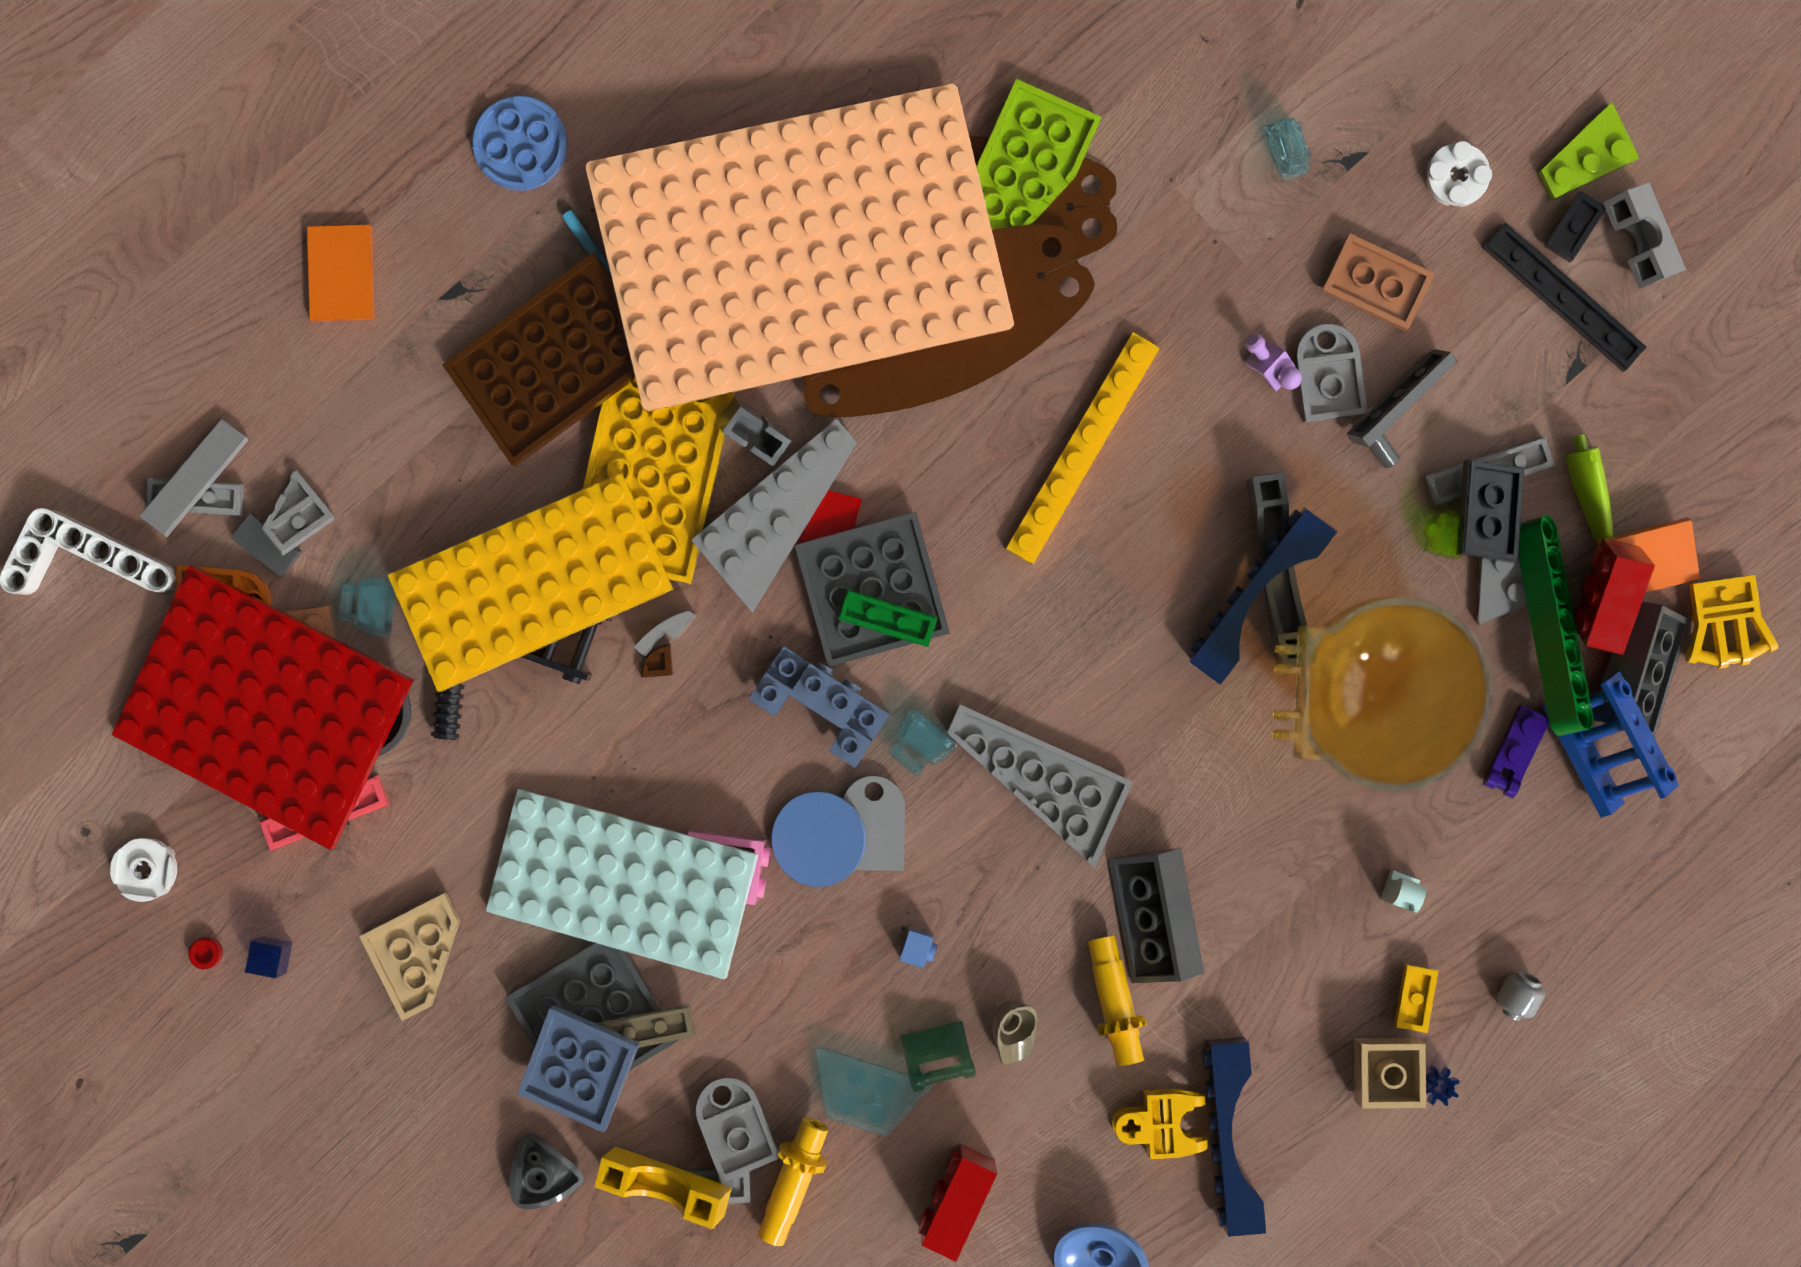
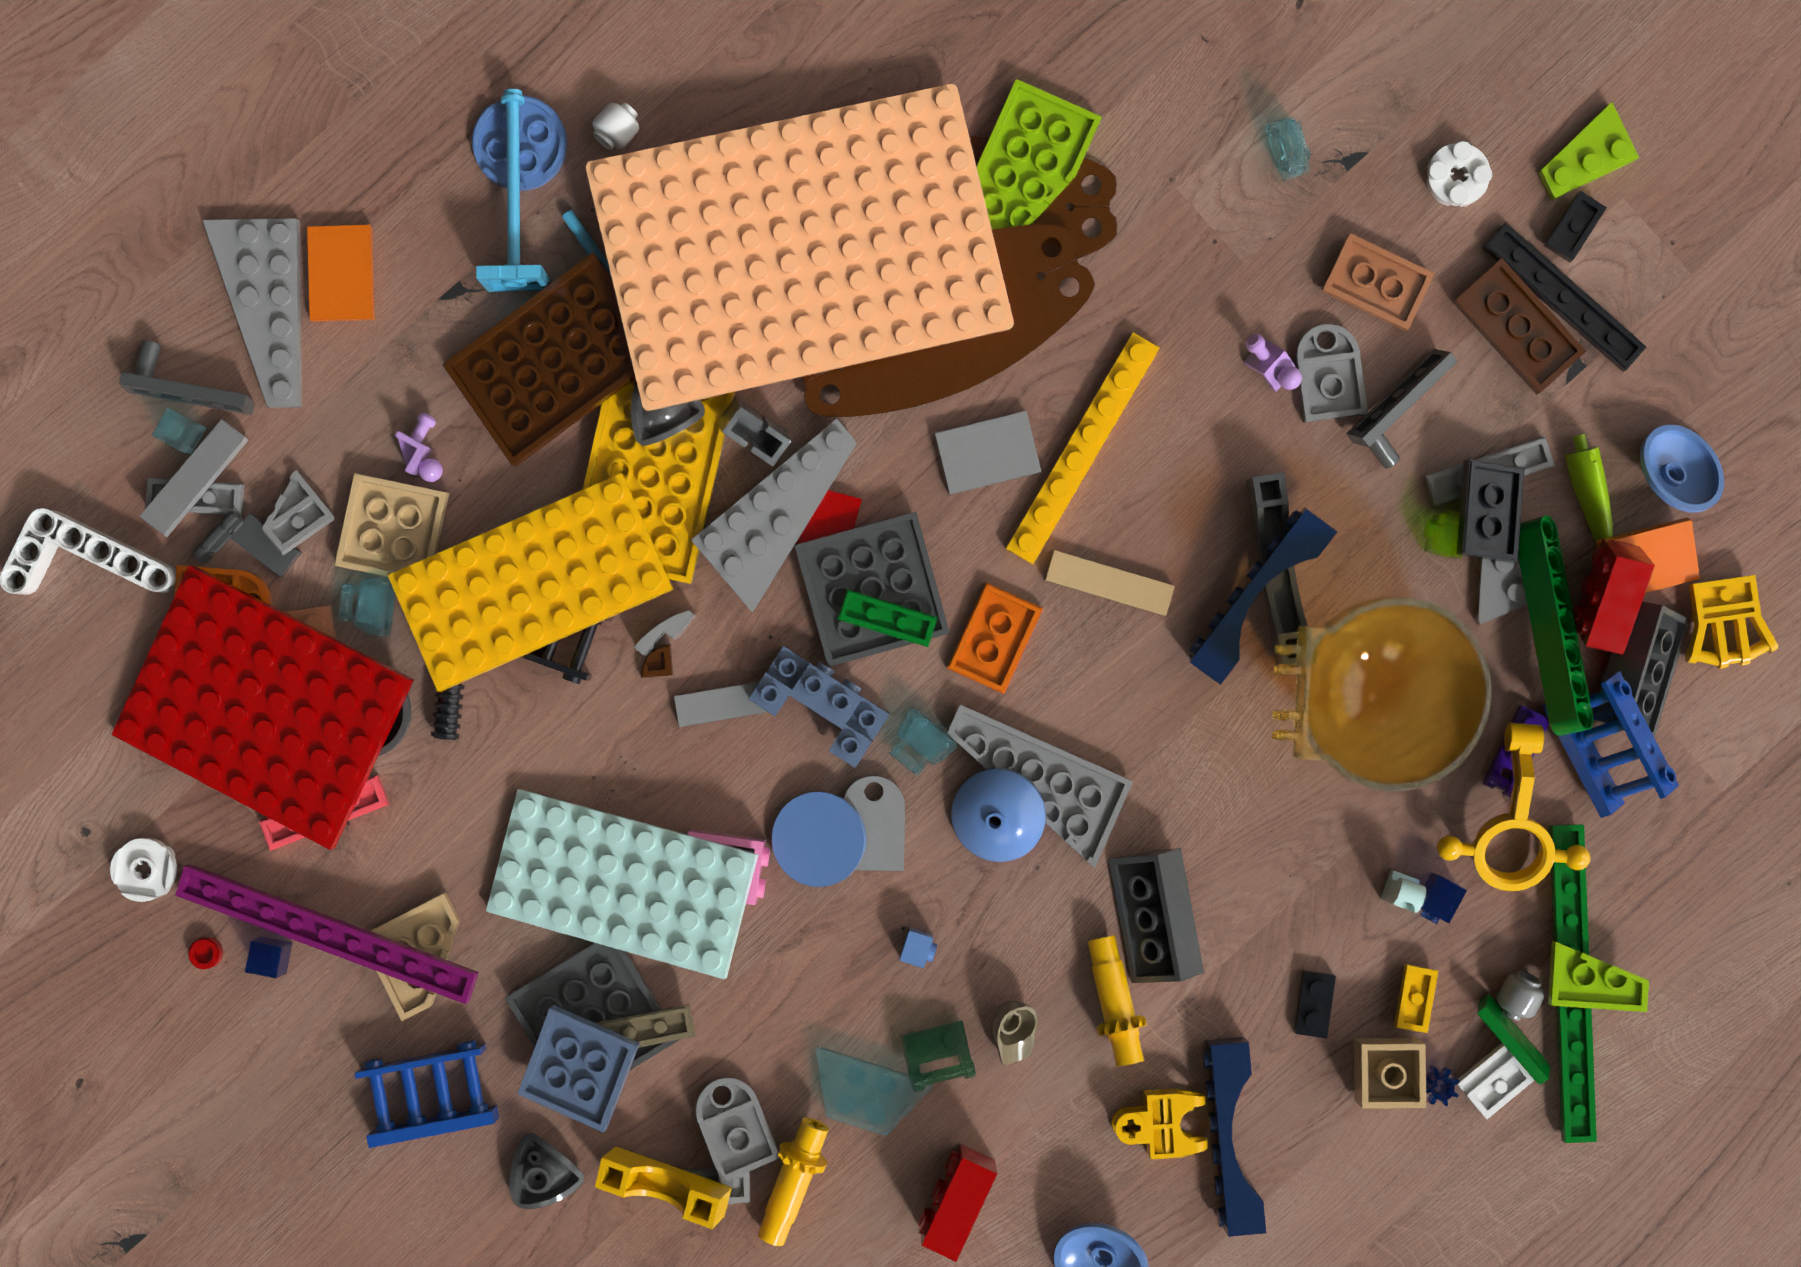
light grey arch [1603,183,1686,289] -> none
none -> dark grey piece [119,340,255,415]
none -> clear light blue brick [152,408,207,455]
none -> magenta plate [175,864,479,1004]
none -> dark grey axle [193,510,244,564]
none -> light grey wing [202,218,302,408]
none -> tan plate [335,473,449,577]
none -> blue fence [354,1040,500,1148]
none -> lavender piece [395,412,443,482]
none -> medium azure tile [476,89,551,292]
none -> white head [592,102,639,150]
none -> dark grey hat [631,381,705,446]
none -> light grey tile [674,682,767,727]
none -> light grey tile [935,411,1041,495]
none -> orange tile [947,582,1043,694]
none -> medium blue dish [951,768,1046,862]
none -> tan tile [1045,550,1175,616]
none -> black plate [1294,970,1336,1039]
none -> clear blue brick [1420,872,1467,925]
none -> yellow piece [1436,723,1590,891]
none -> reddish brown plate [1453,258,1586,395]
none -> white plate [1455,1043,1534,1119]
none -> green tile [1477,994,1551,1085]
none -> lime wing [1548,940,1649,1012]
none -> green plate [1549,824,1597,1143]
none -> medium blue dish [1640,425,1724,513]

